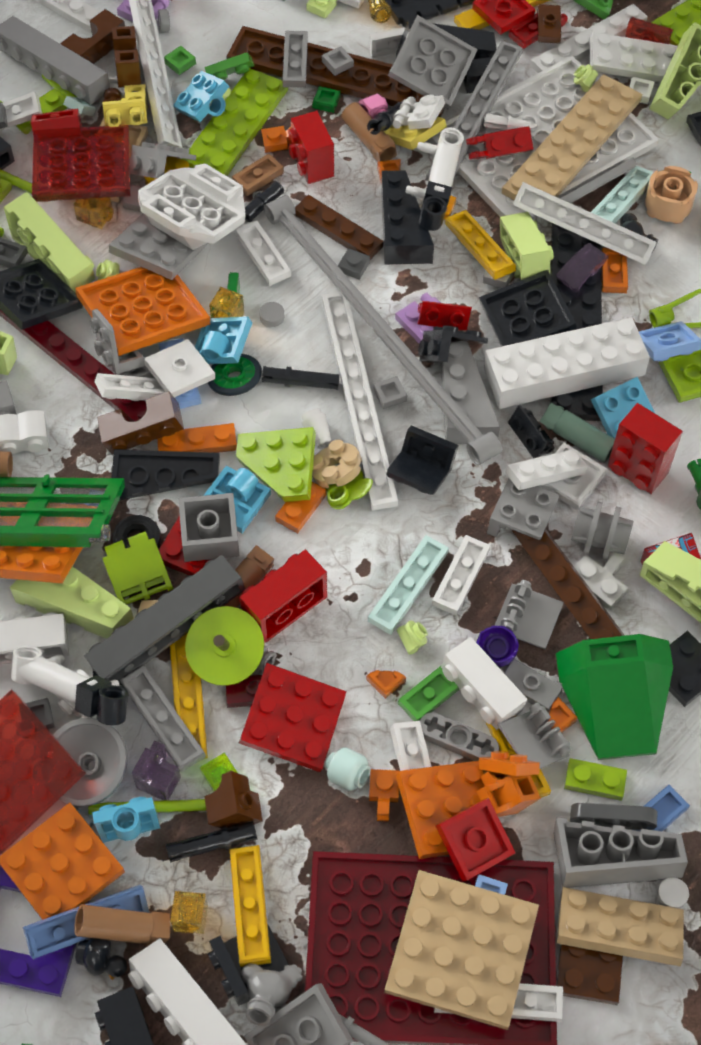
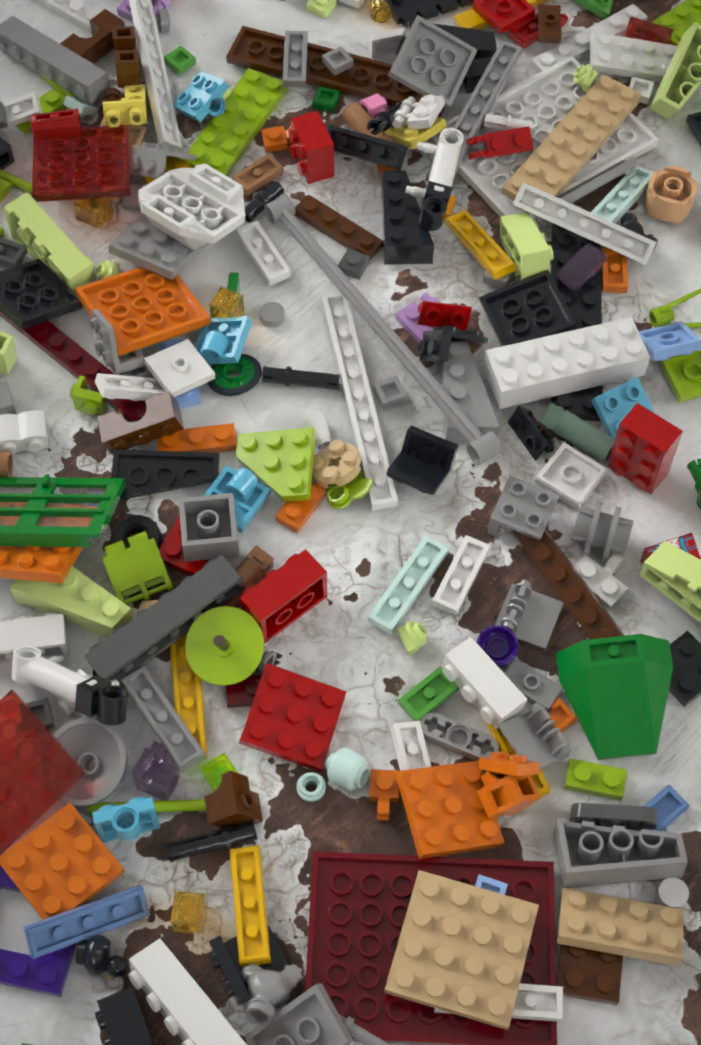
medium nougat piece [75,904,170,946] -> none
bright green plate [204,52,254,80] -> none
orange tile [366,670,406,699] -> none
red plate [436,798,516,881] -> none
white plate [505,449,588,490] -> none
none -> lime bracket [70,376,108,415]
none -> light aqua plate [297,772,326,802]
none -> black plate [327,124,408,170]

